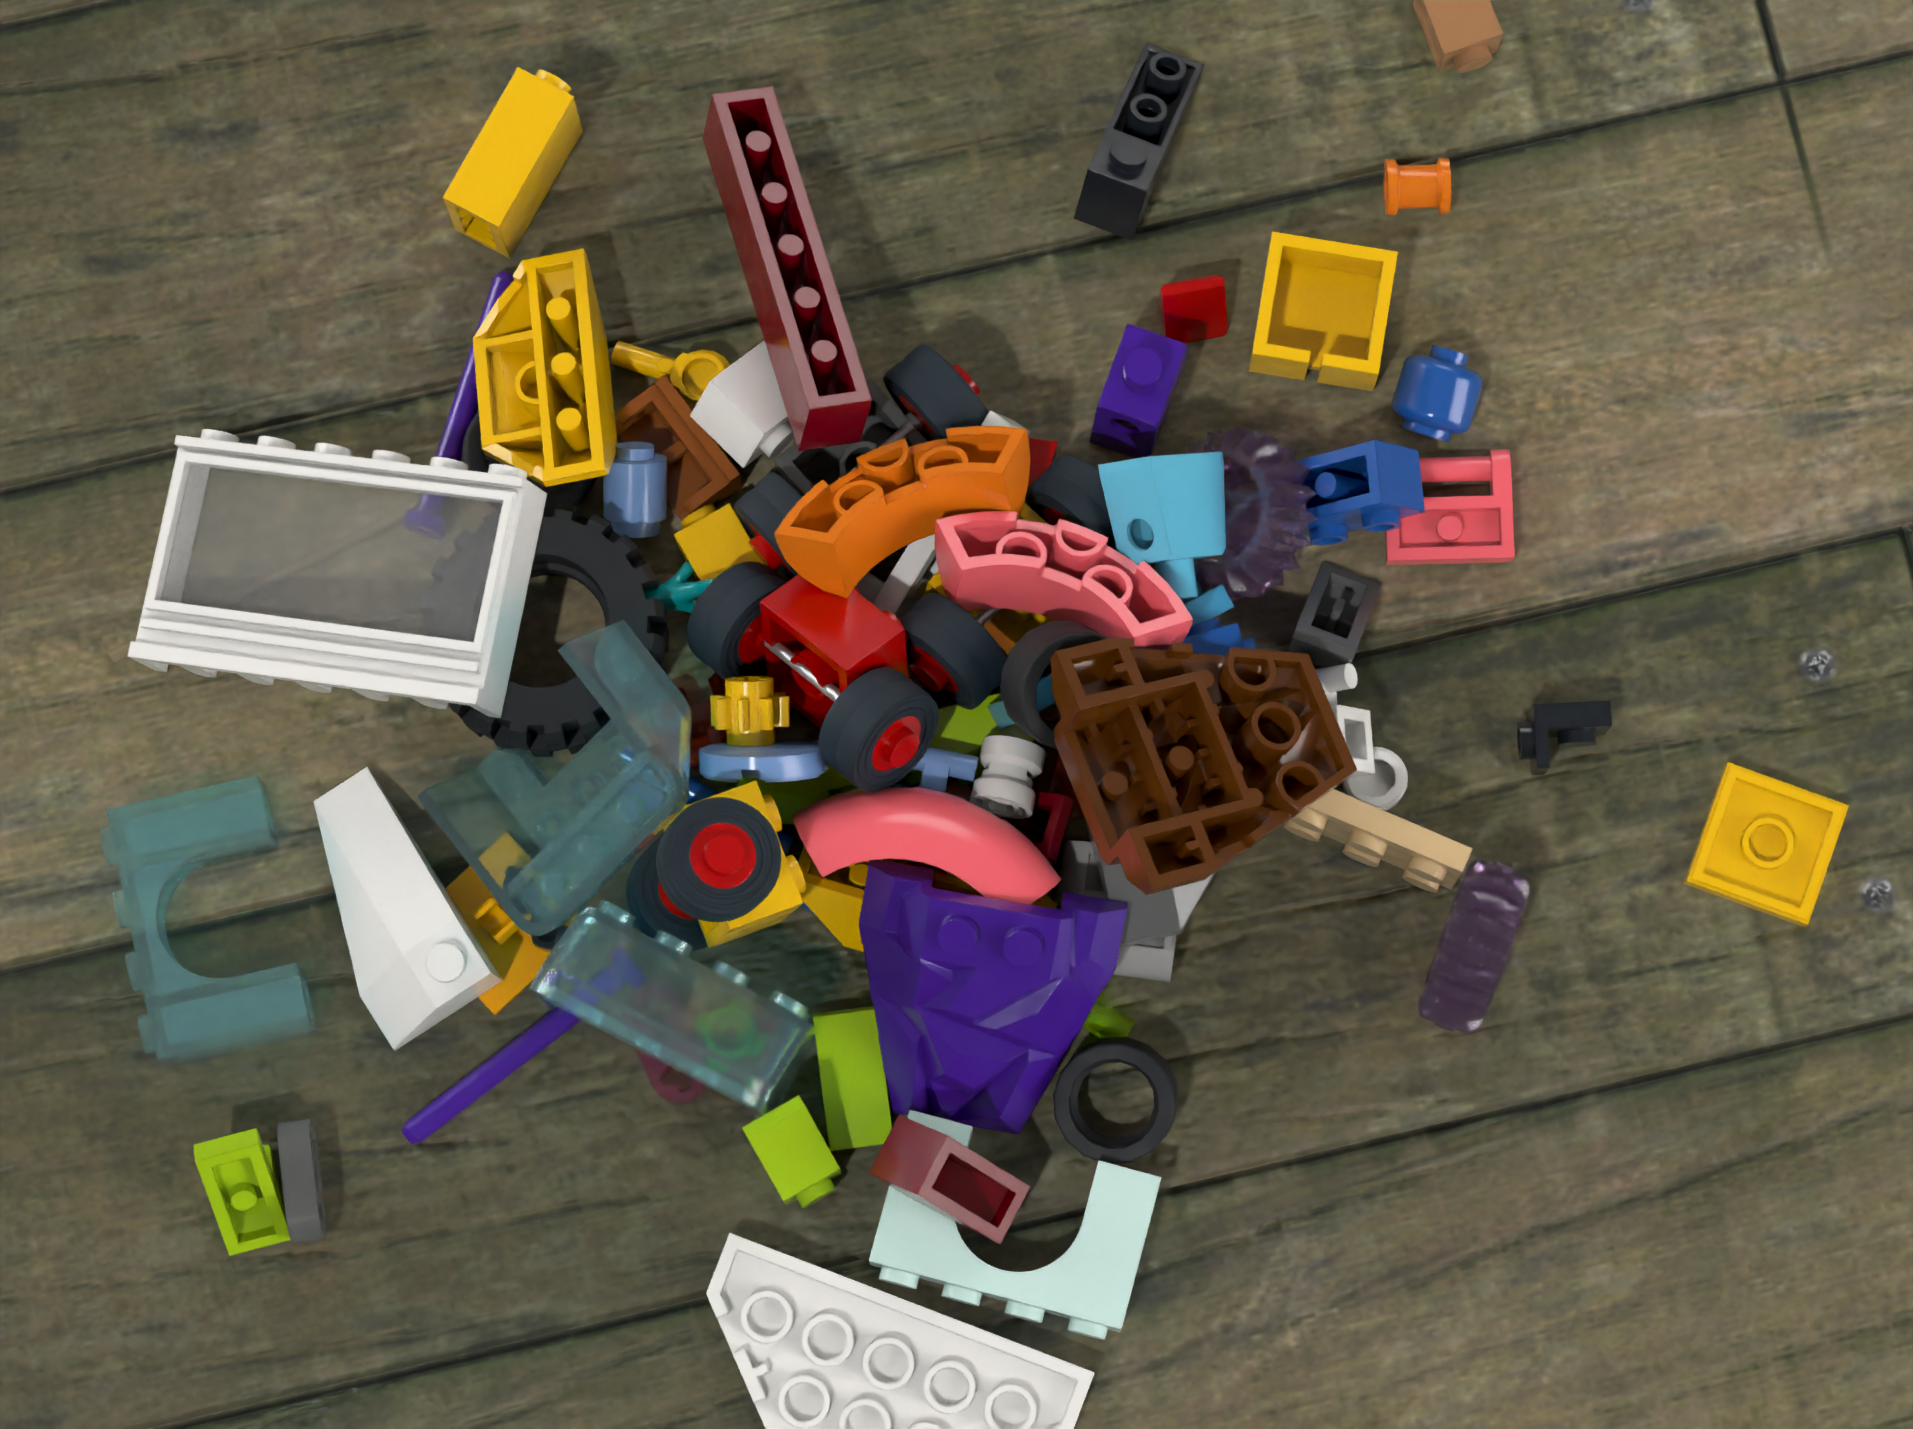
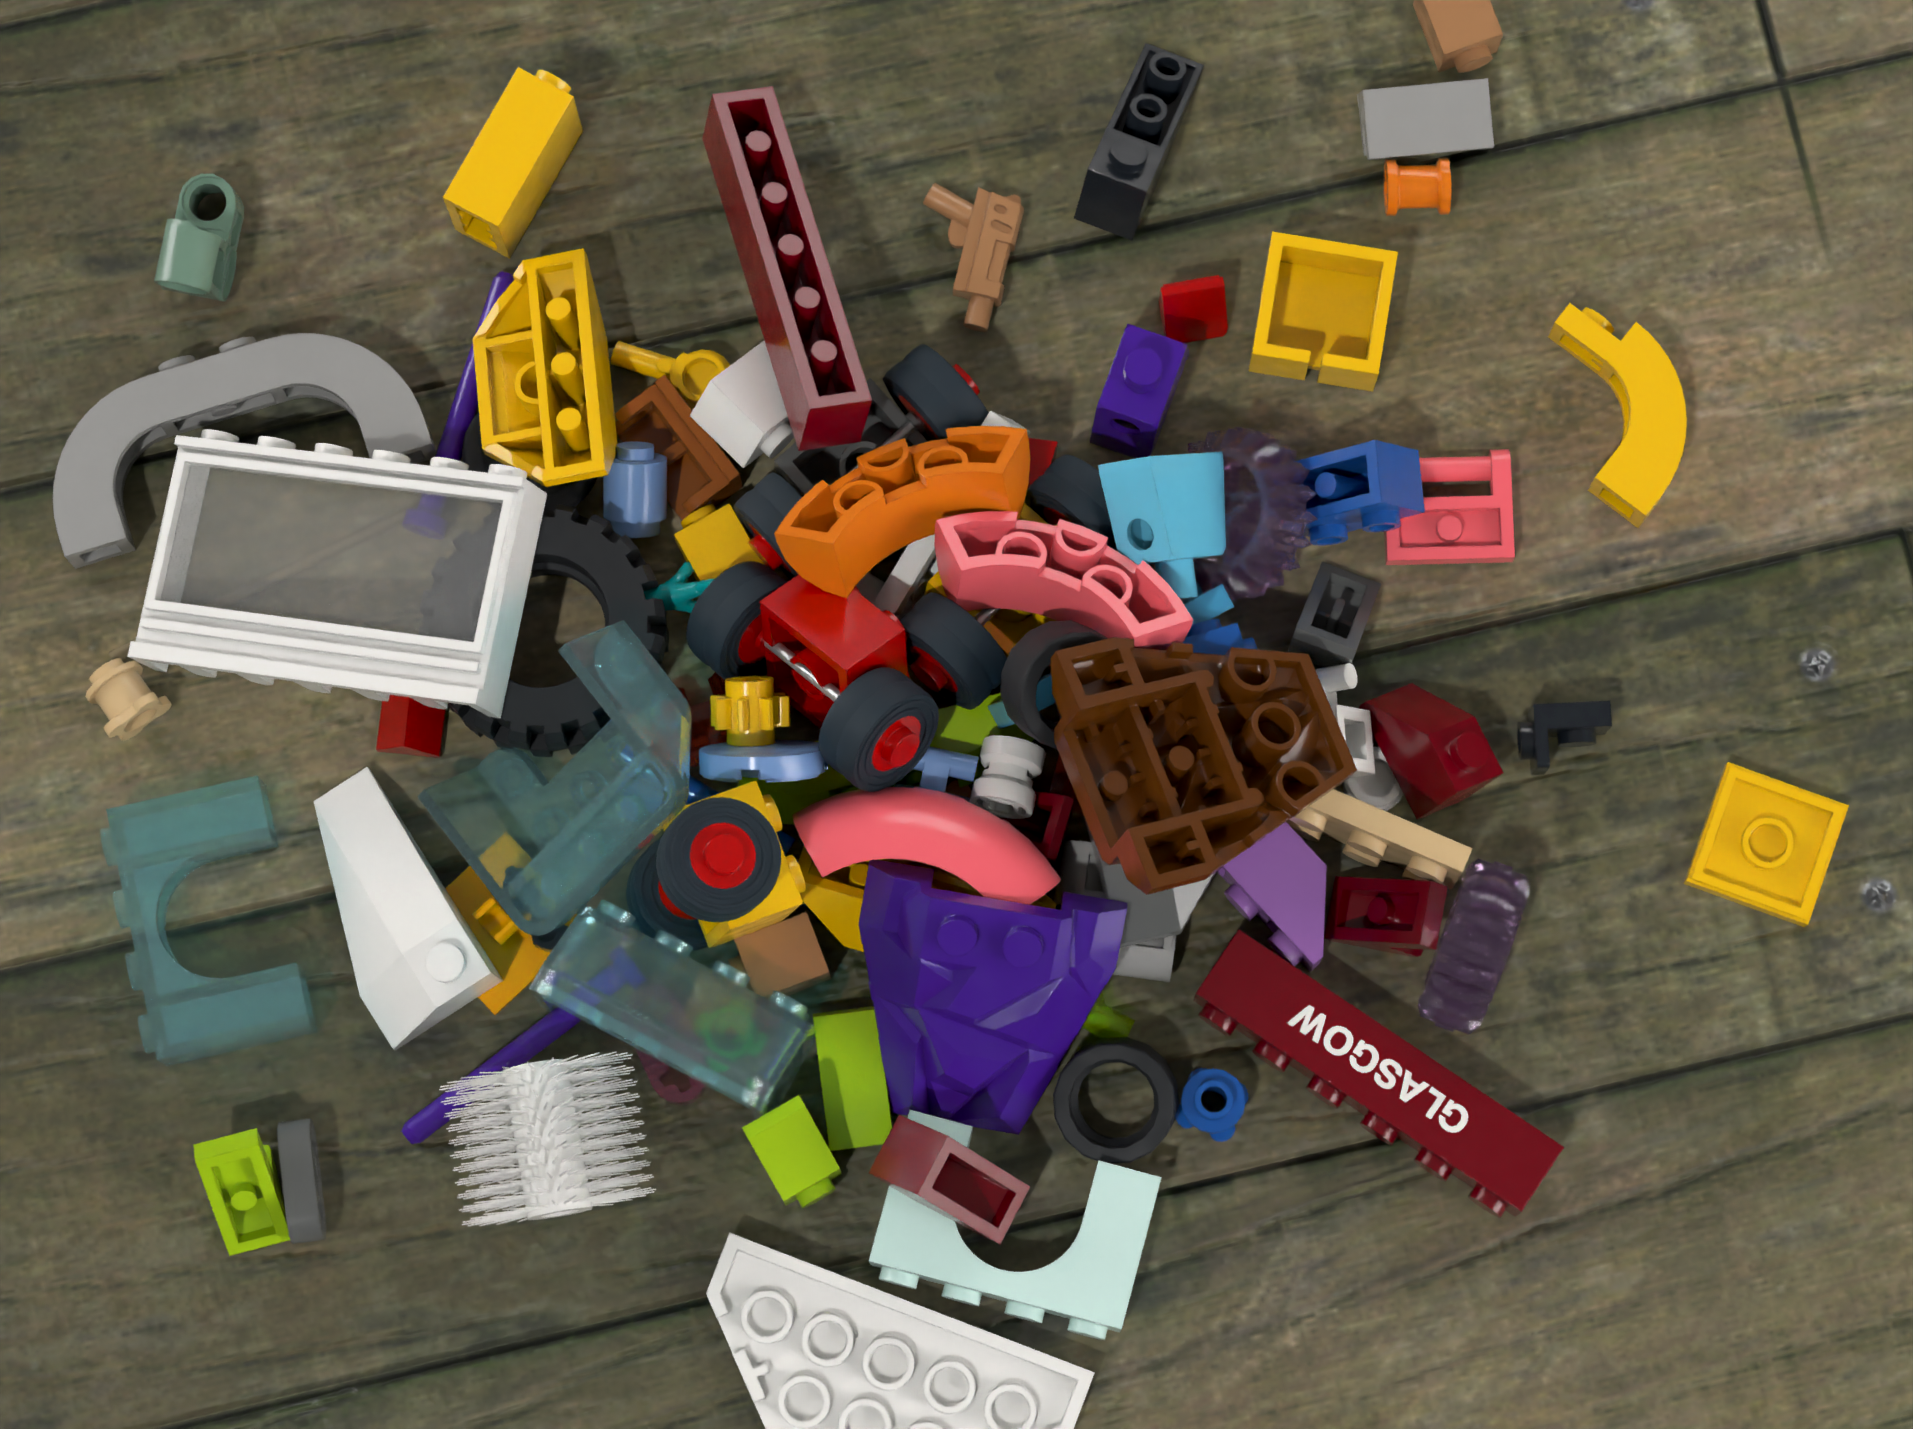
blue head [1391,345,1483,442] -> none
none -> light grey arch [53,333,437,569]
none -> tan brick [85,658,172,741]
none -> sand green piece [154,174,244,301]
none -> red slope [376,695,446,758]
none -> white piece [439,1052,656,1226]
none -> medium nougat brick [728,912,831,1007]
none -> medium nougat piece [923,183,1024,332]
none -> blue brick [1175,1068,1248,1142]
none -> dark red brick [1193,930,1564,1218]
none -> medium lavender slope [1217,822,1327,972]
none -> dark red slope [1324,876,1448,957]
none -> light grey hinge [1357,78,1494,160]
none -> dark red slope [1359,683,1504,819]
none -> yellow arch [1548,303,1687,528]

